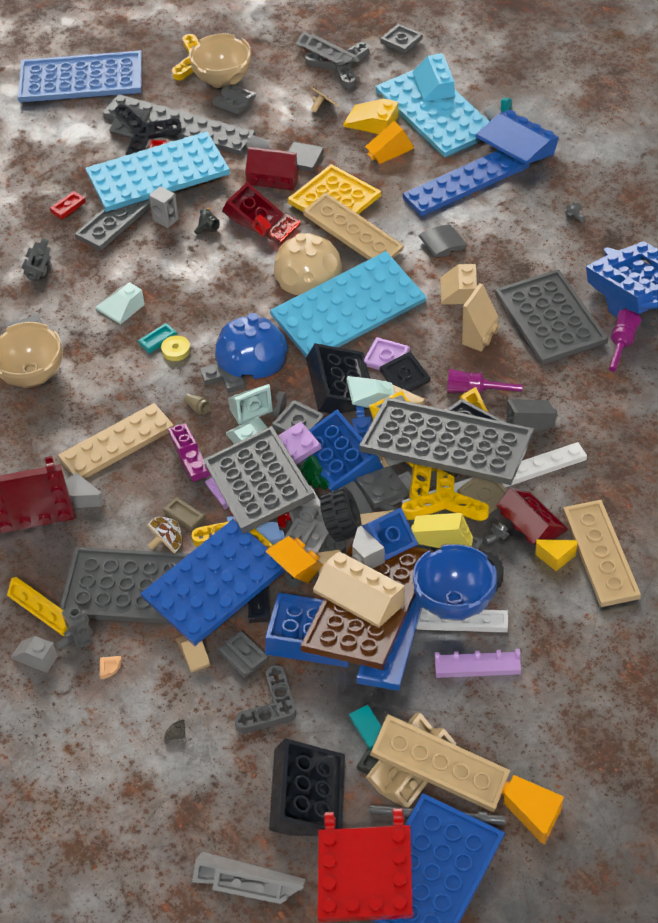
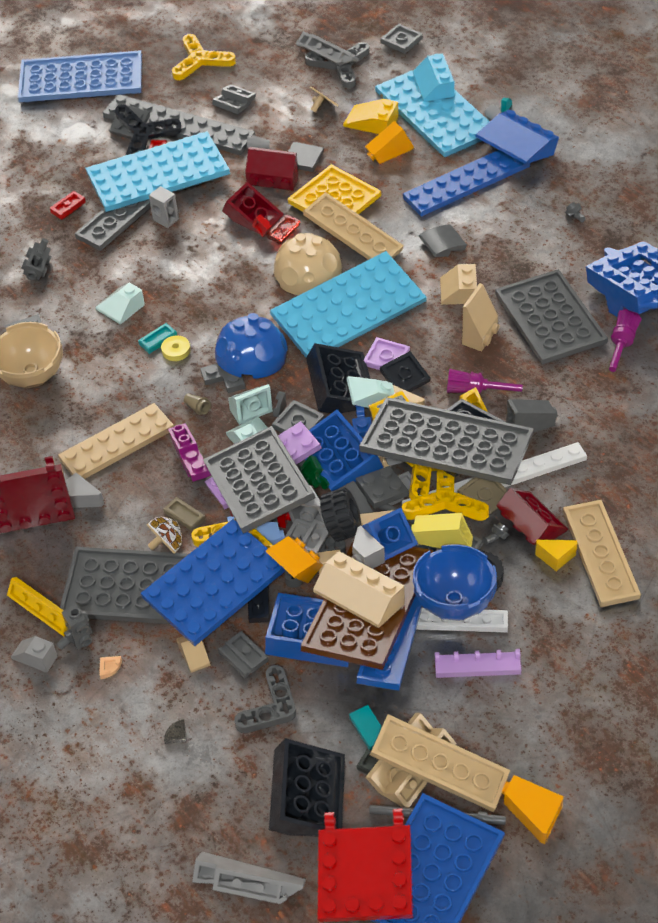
tan rock [190,34,251,88] -> none
pearl dark grey animal [194,208,220,234] -> none

